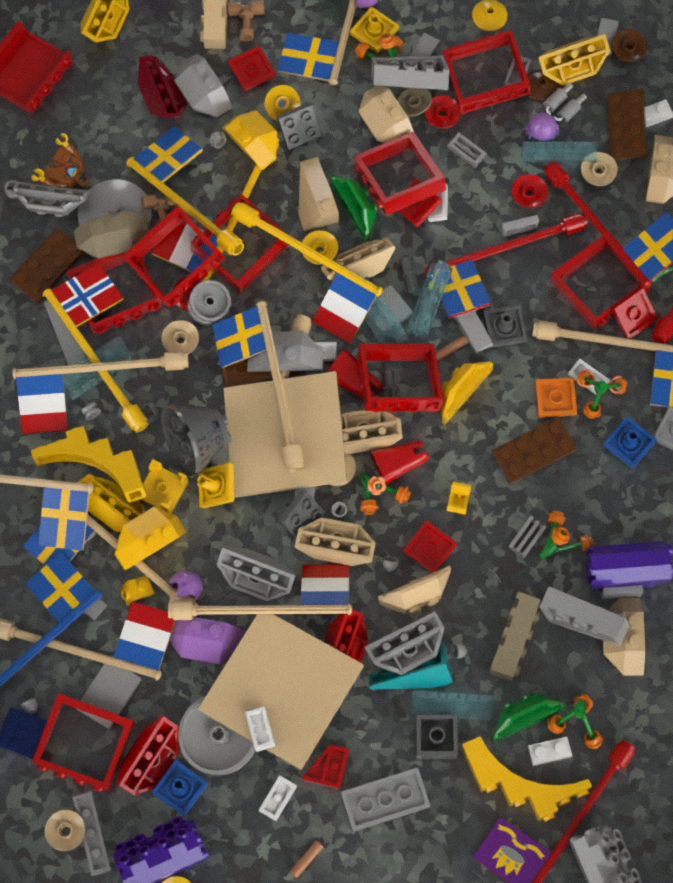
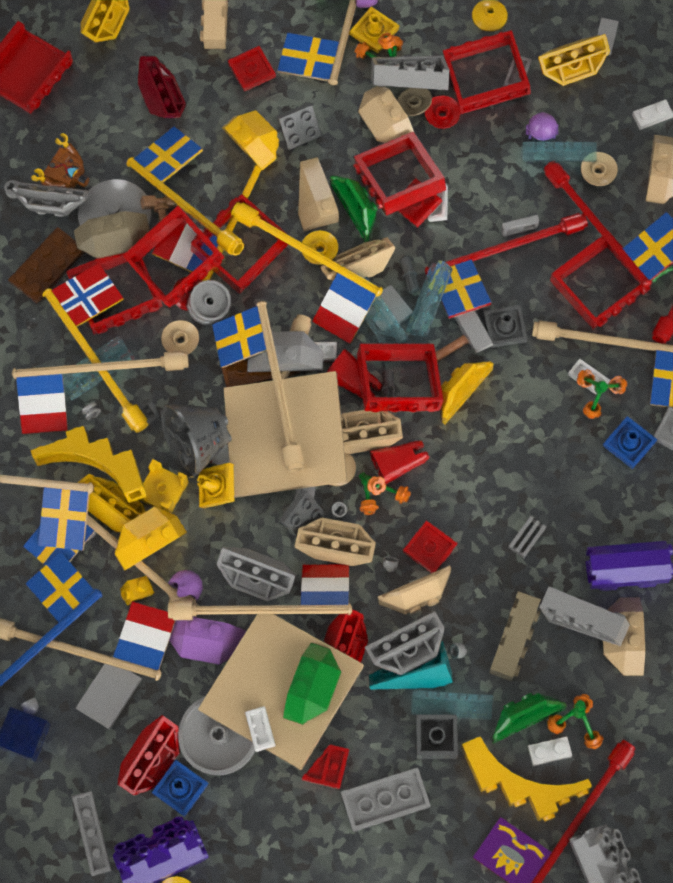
red window [32,693,136,793] -> none
light grey tile [44,301,87,365] -> none
tan dish [45,810,85,851] -> none
light grey tile [84,599,107,621] -> none
light grey wedge [174,54,233,118] -> none
light grey plate [209,131,226,148] -> none
medium nougat bar [228,0,265,42] -> none
white plate [259,775,297,822] -> none
yellow dish [264,85,301,121] -> none
nougat piece [289,840,323,879] -> none
light grey tile [409,33,440,56] -> none
light grey tile [447,132,487,168] -> none
yellow bracket [447,482,471,515] -> none
reddish brown plate [491,417,578,485] -> none
red dish [511,174,548,208] -> none
reddish brown dish [527,70,559,102] -> none
orange plate [535,377,577,418] -> none
orange plant [539,510,594,560] -> none
light grey piece [543,83,587,123] -> none
light grey tile [601,585,643,600] -> none
reddish brown plate [607,88,647,161] -> none
red plate [610,287,658,339] -> none
reddish brown dish [611,29,648,62] -> none
none -> green wedge [283,643,342,725]

